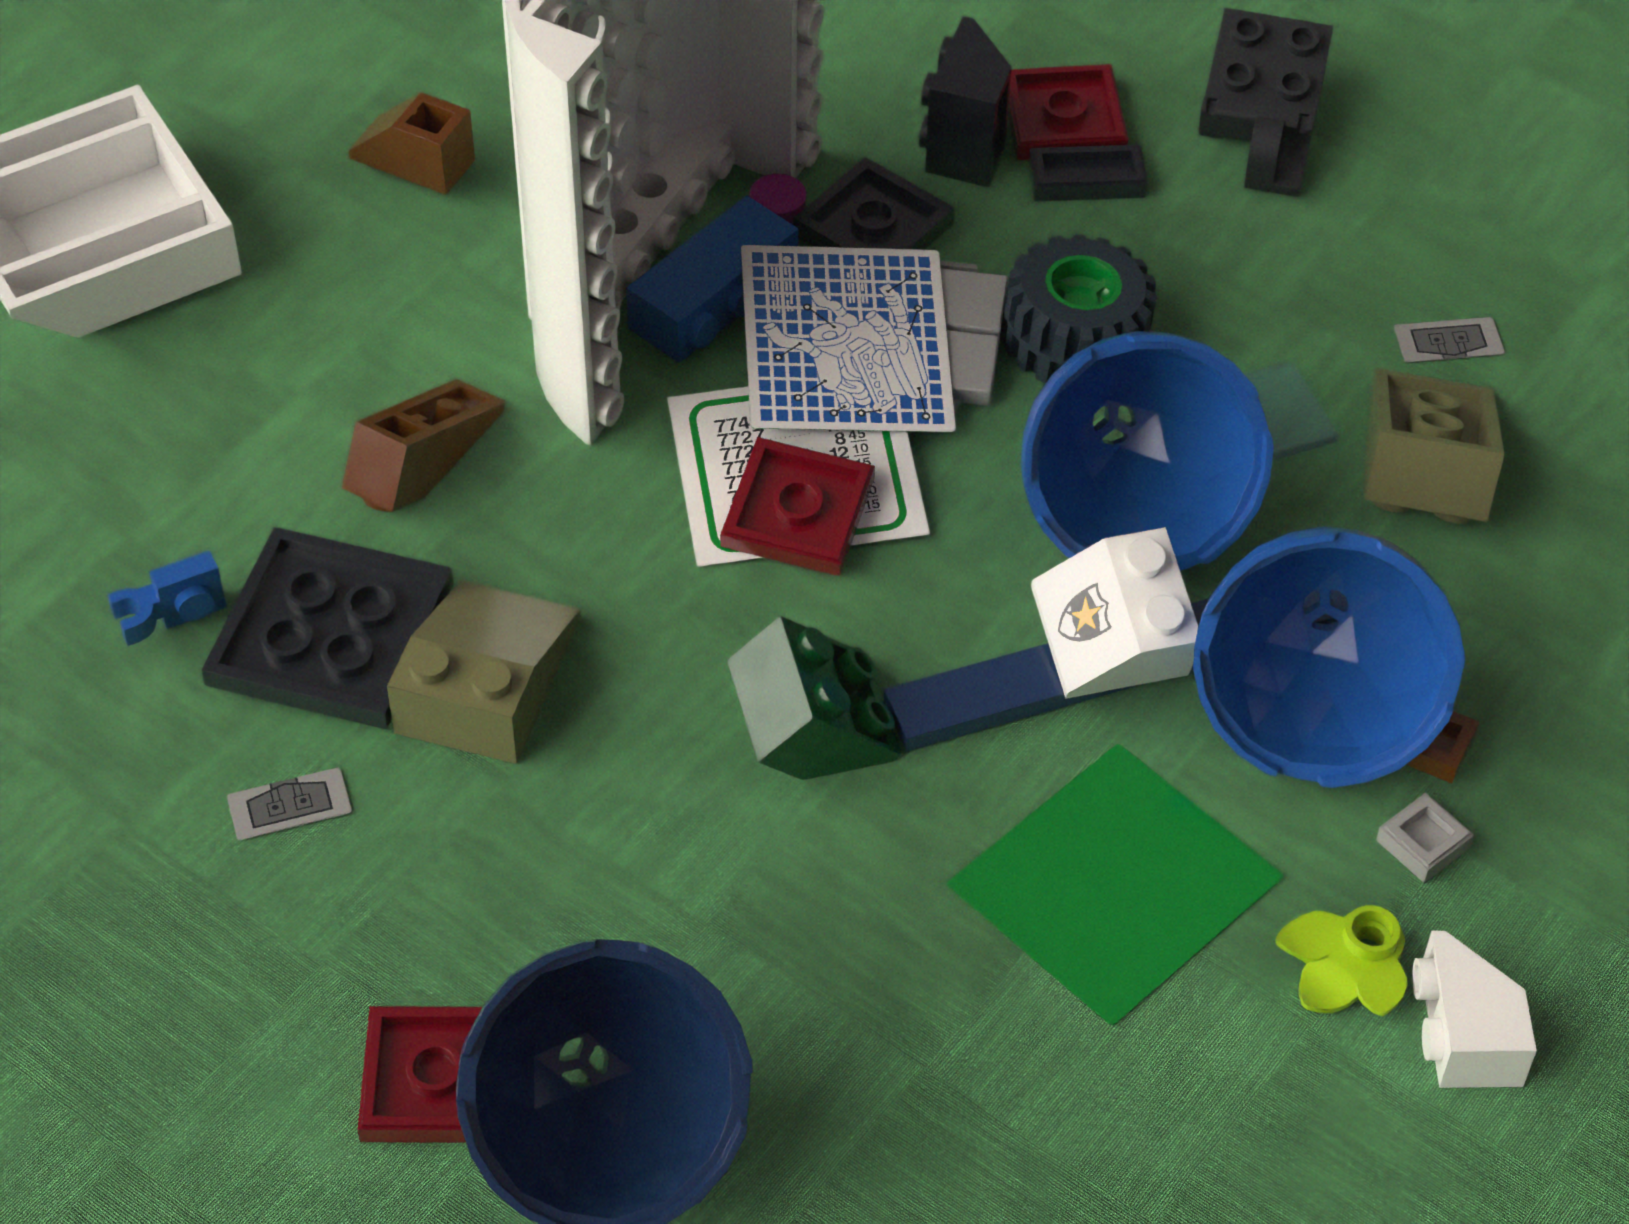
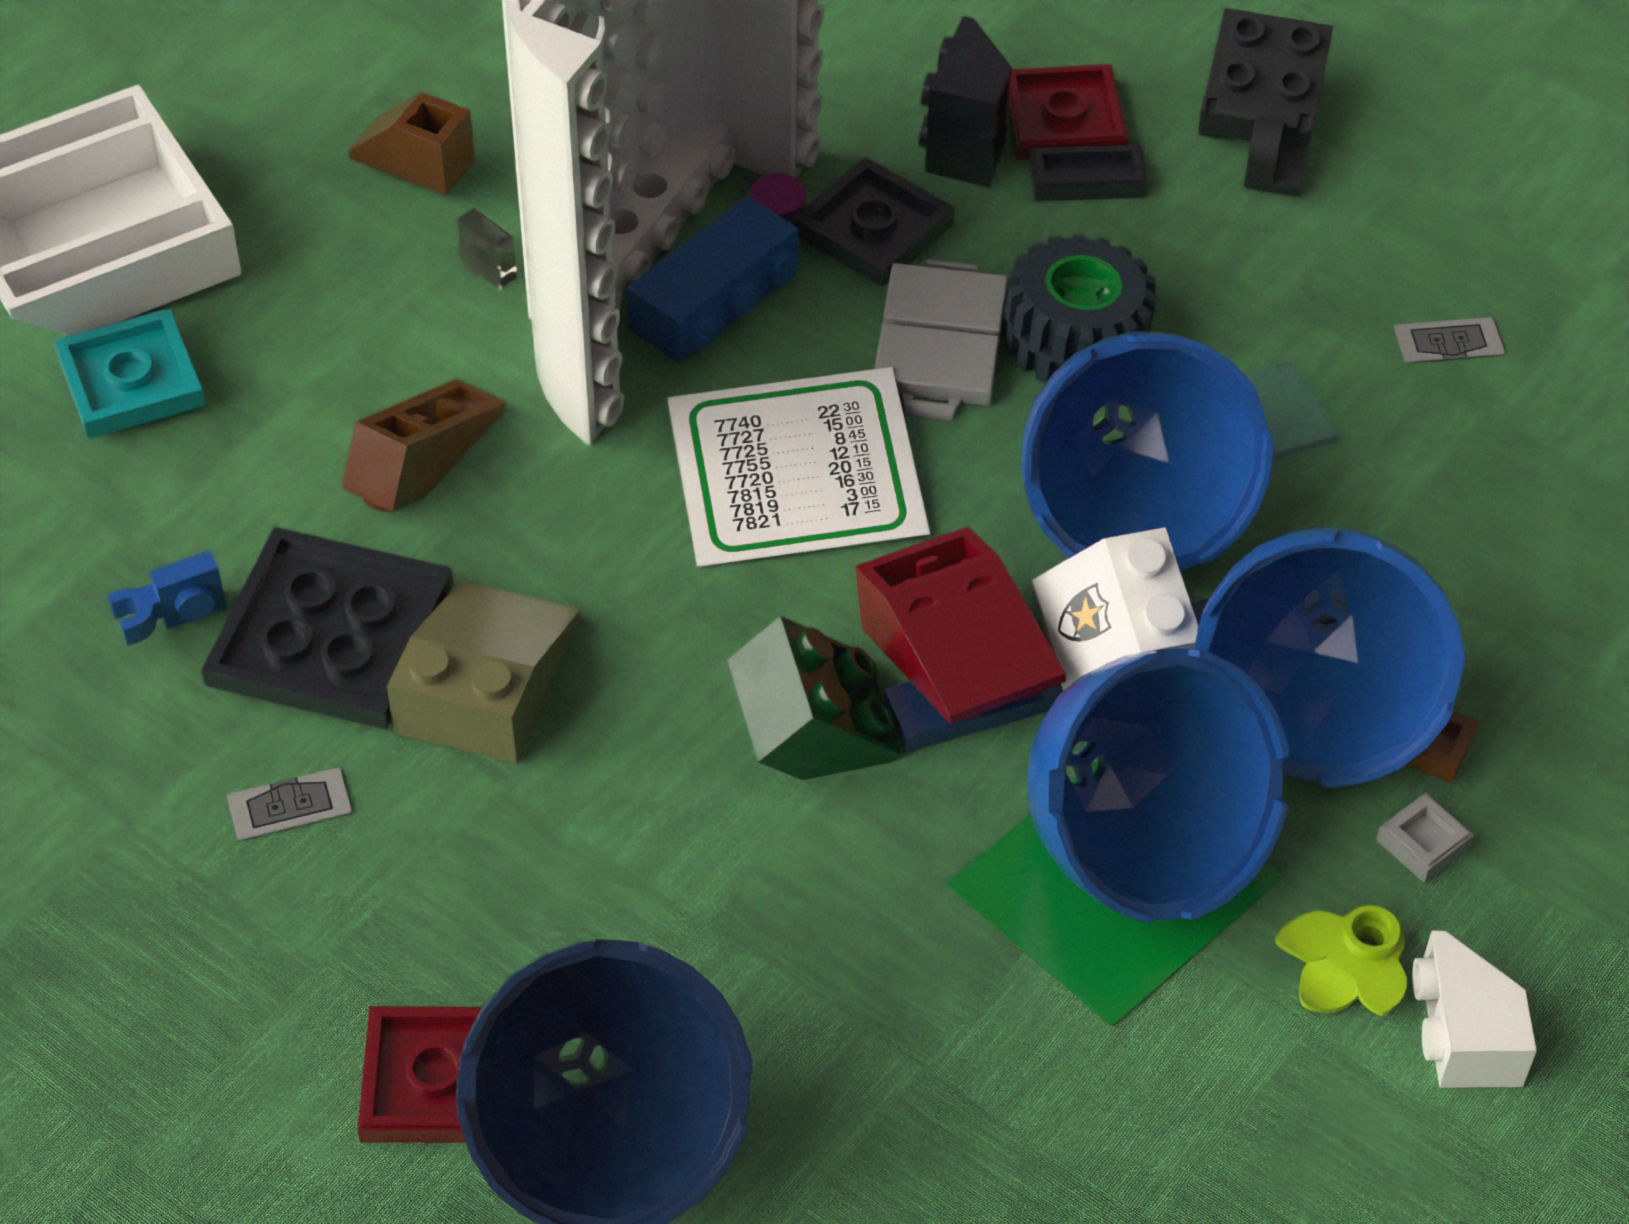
dark red tile [720,437,875,577] -> none
white sticker [741,245,956,432] -> none
olive slope [1363,368,1505,524] -> none
none -> teal plate [53,308,206,439]
none -> clear smoke plate [457,207,517,290]
none -> dark red slope [855,526,1066,724]
none -> blue piece [1027,648,1290,923]

